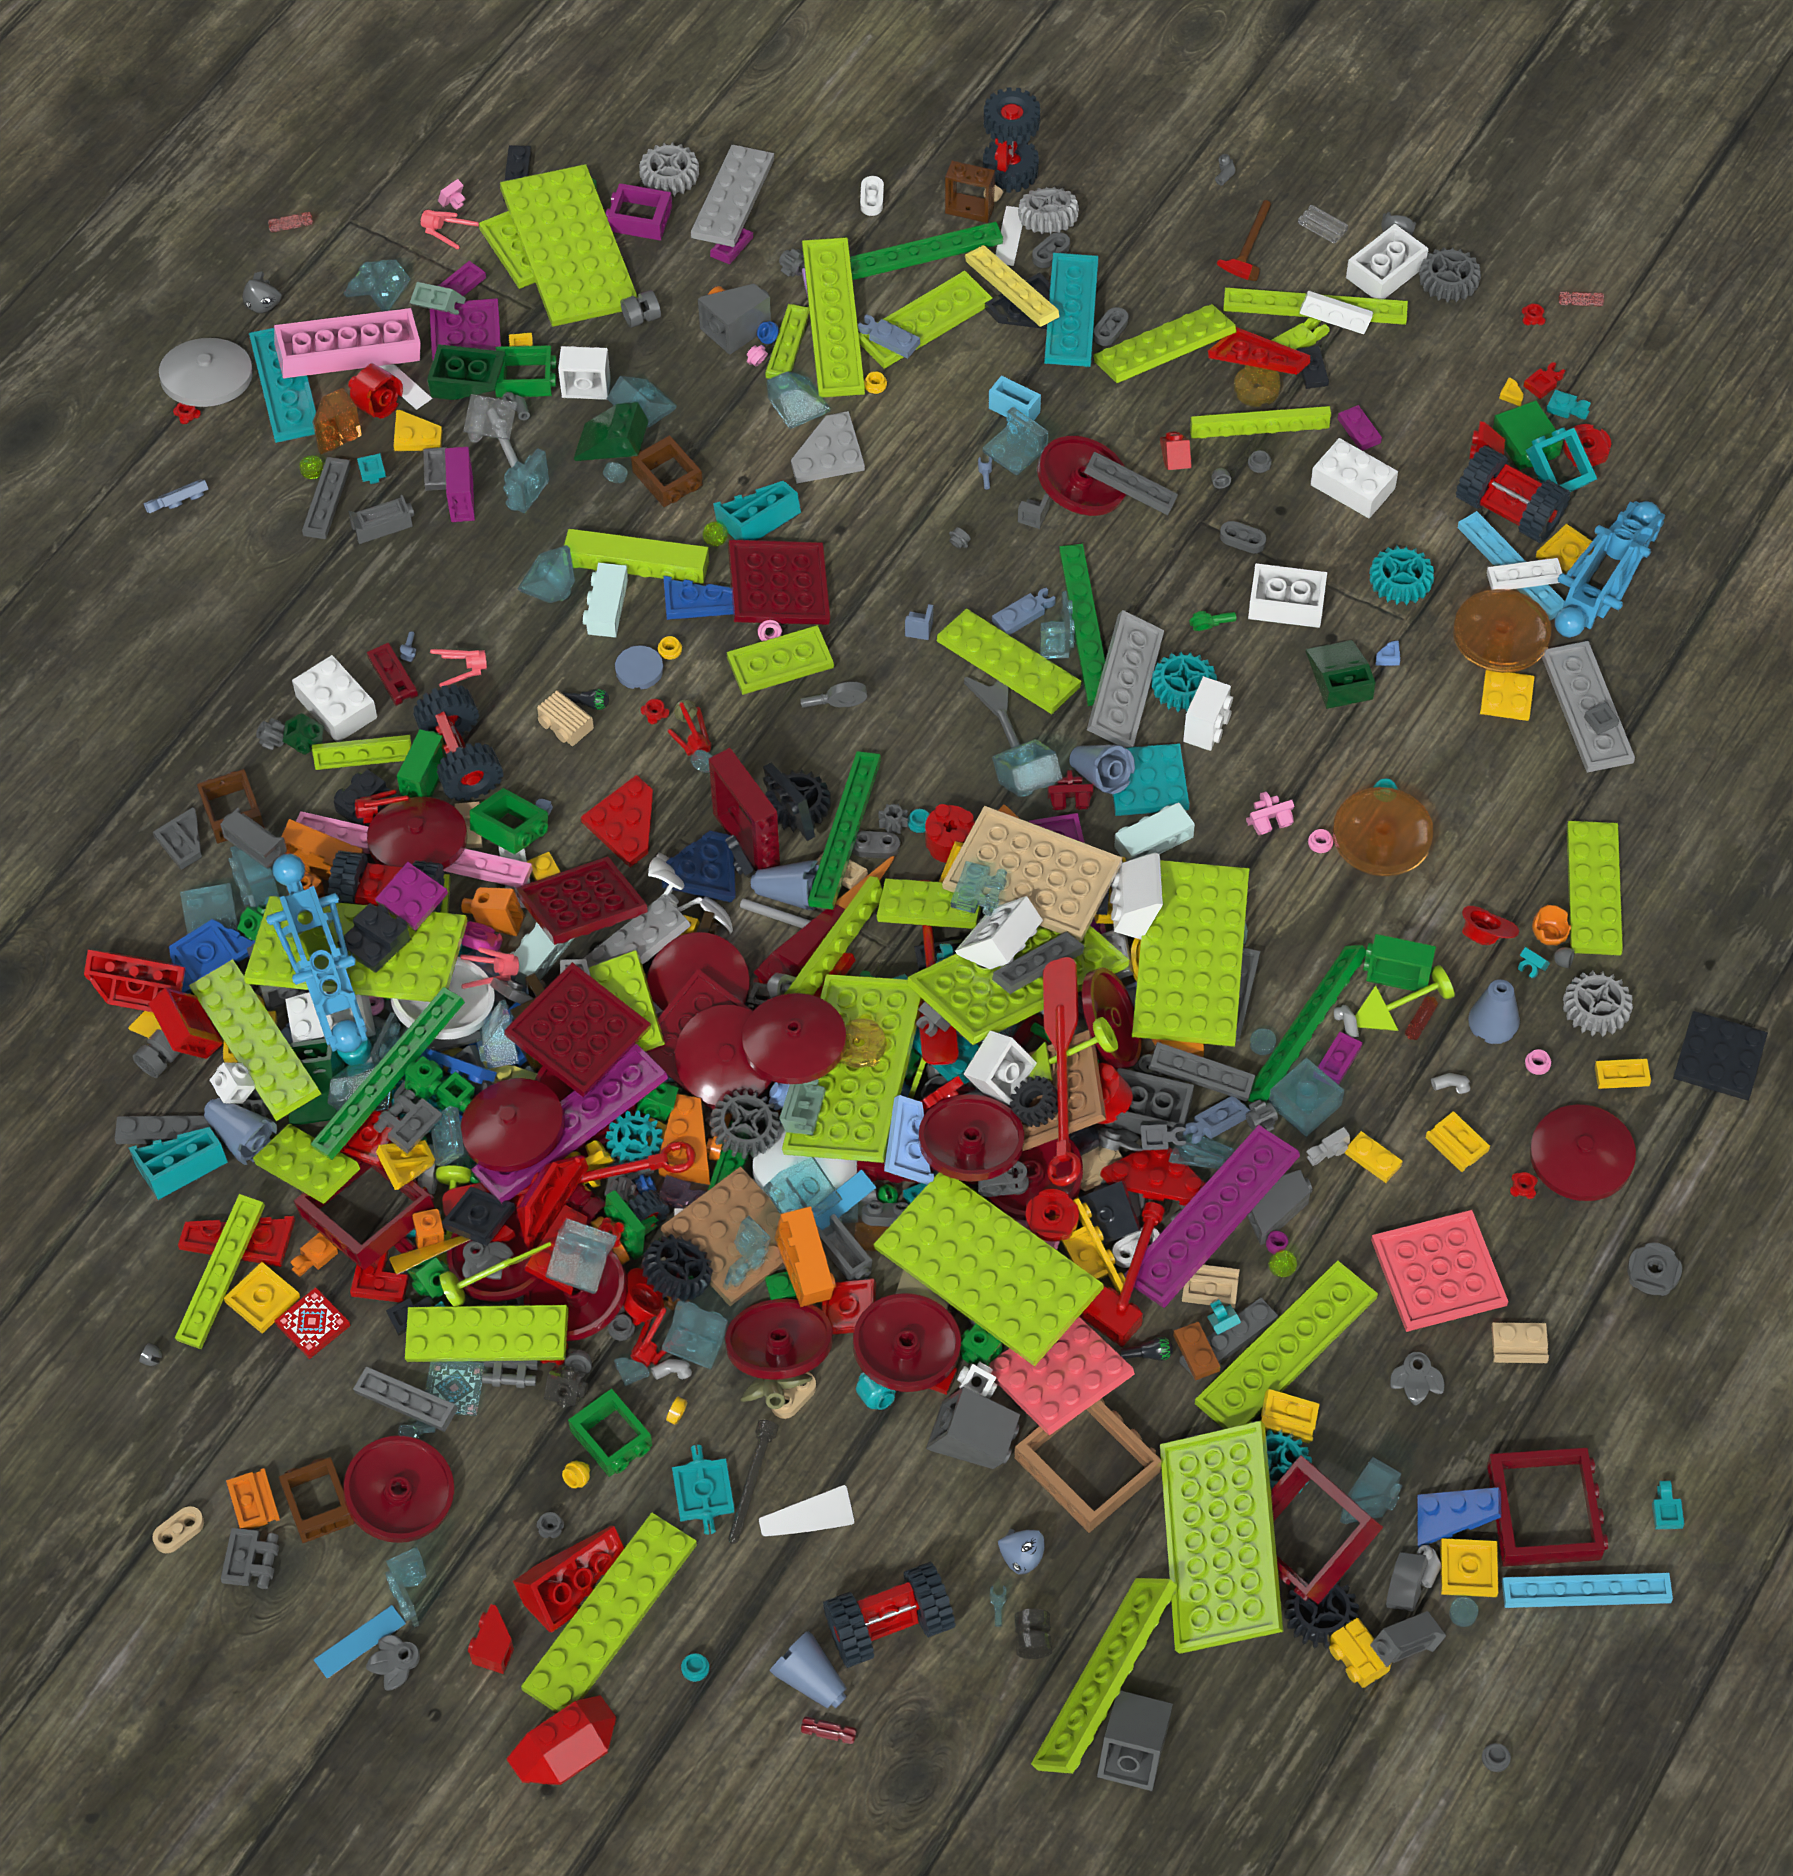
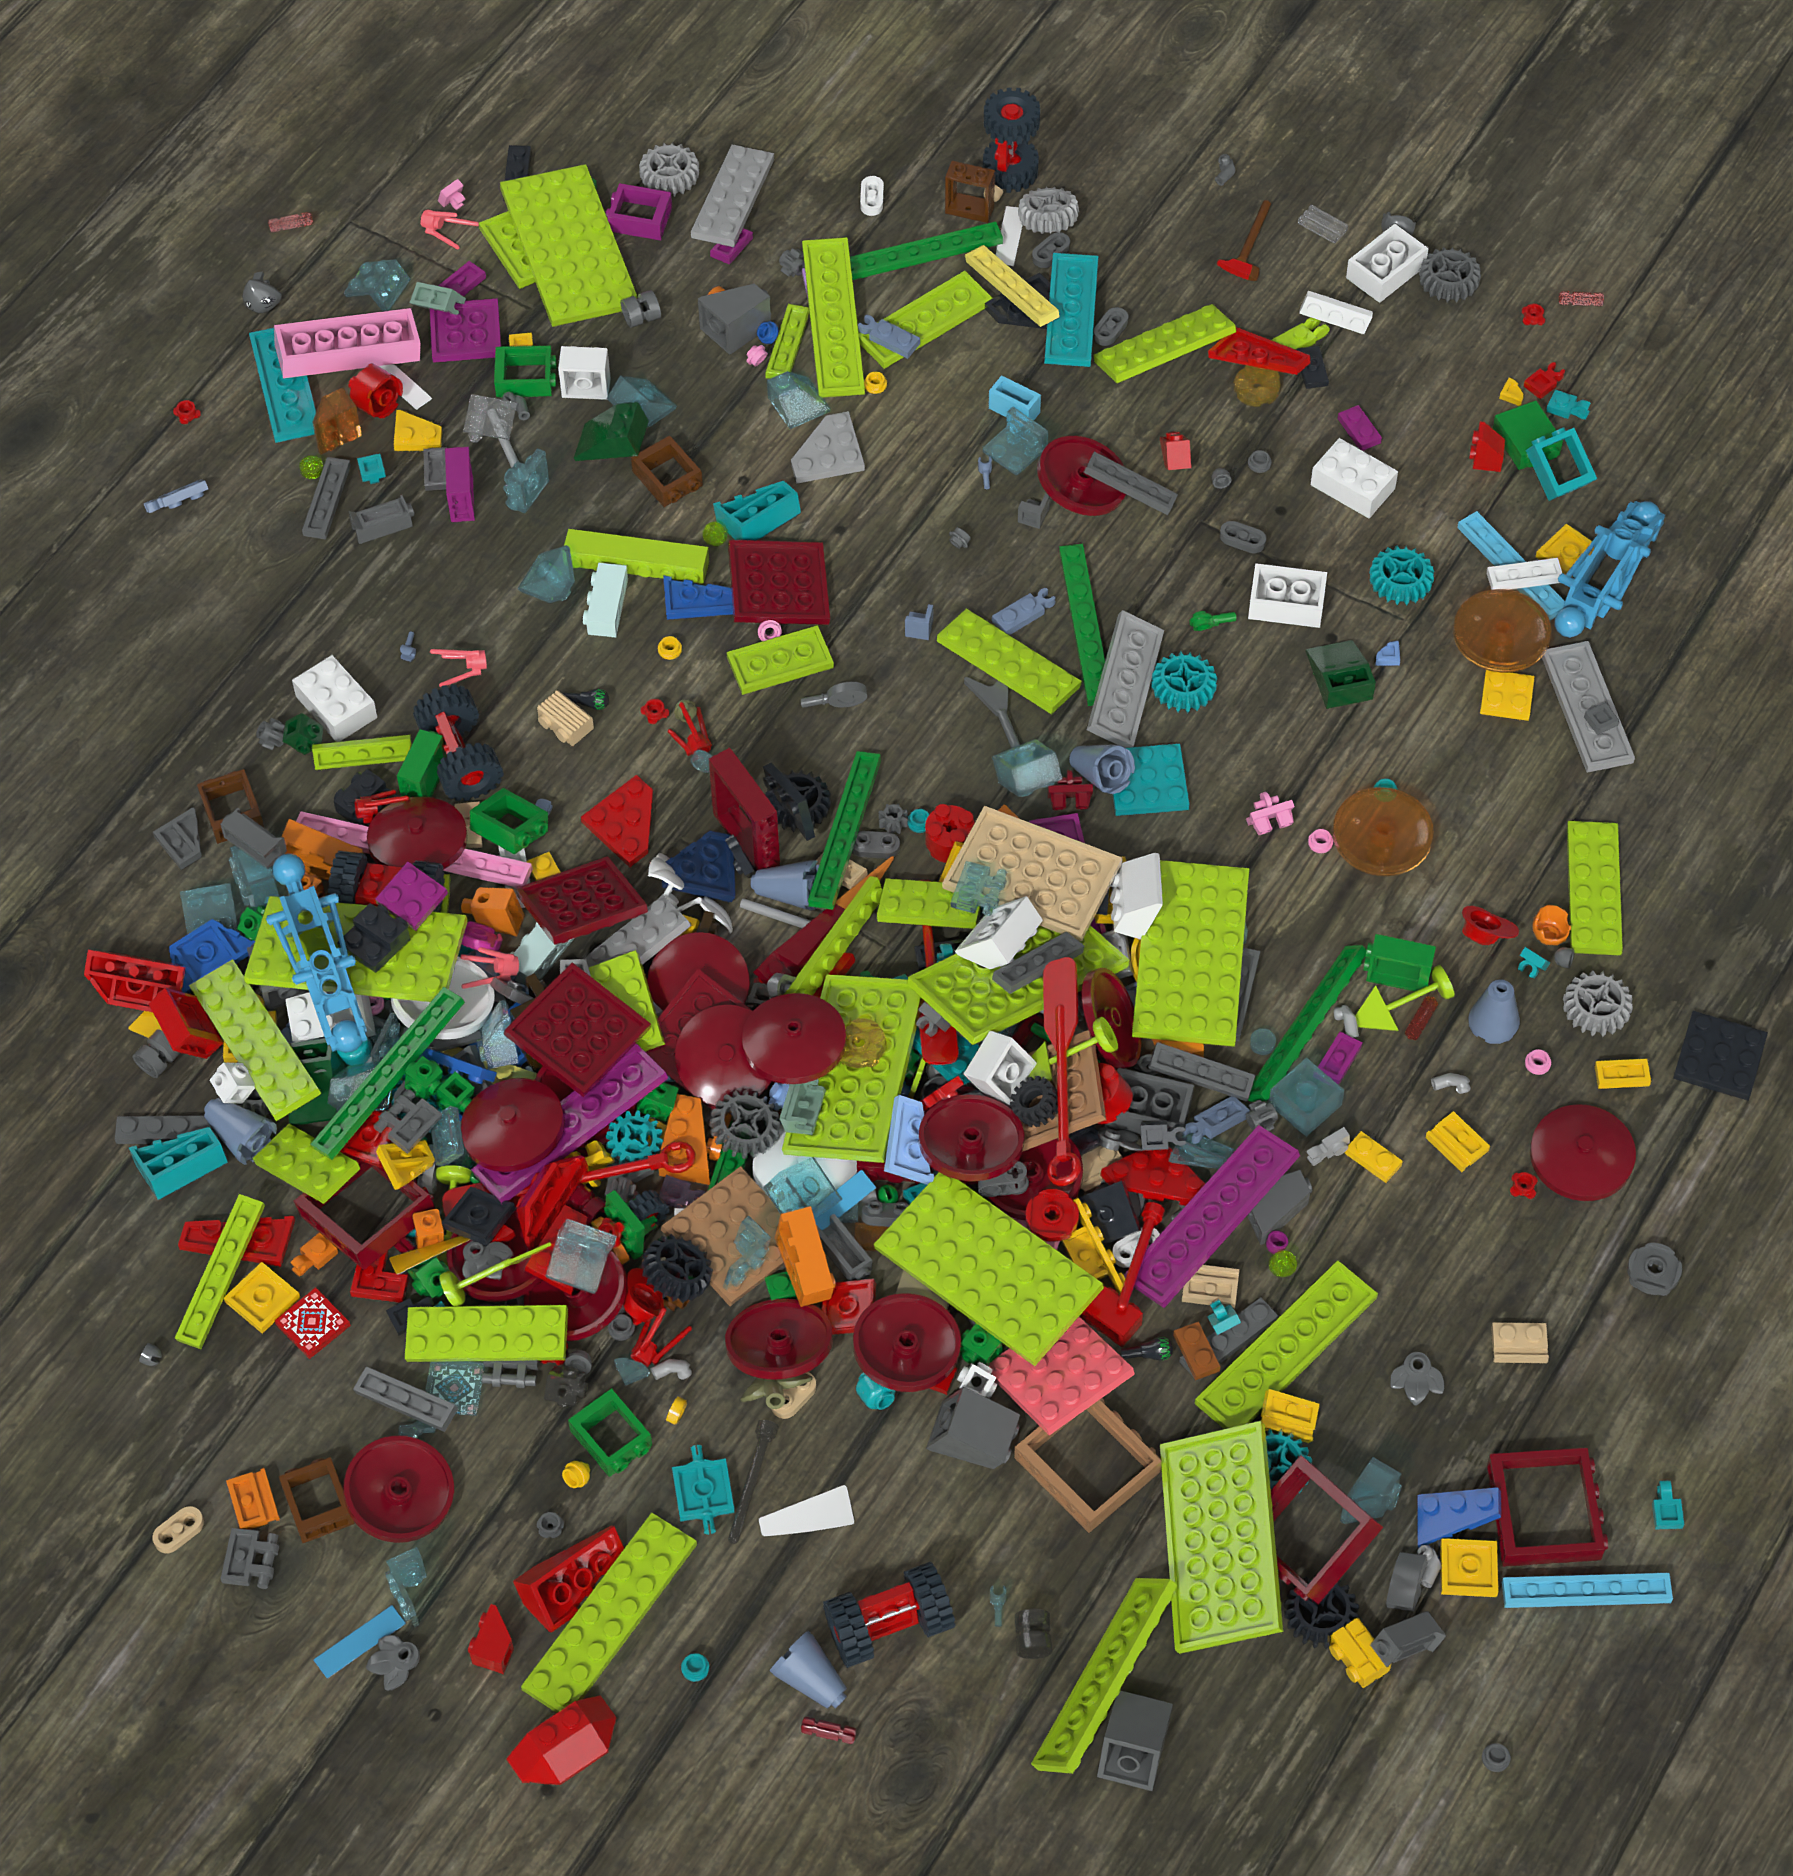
light grey dish [159,338,253,407] -> none
dark red plate [367,643,418,706] -> none
dark green slope [427,344,506,400] -> none
clear light blue tile [603,462,628,483] -> none
sand blue tile [615,646,663,689] -> none
blue plate [635,1173,657,1195] -> none
clear light blue bracket [662,1301,728,1369] -> none
sand blue piece [998,1529,1045,1575] -> none
clear light blue bracket [1040,591,1075,659] -> none
light aqua brick [1114,802,1195,861] -> none
white brick [1183,677,1233,751] -> none
lime plate [1190,406,1331,438] -> none
lime plate [1223,288,1408,325] -> none
coral plate [1371,1210,1508,1332] -> none
clear light blue tile [1449,1597,1478,1627] -> none
black plate [1456,446,1571,543] -> none
red plate [1563,424,1611,467] -> none

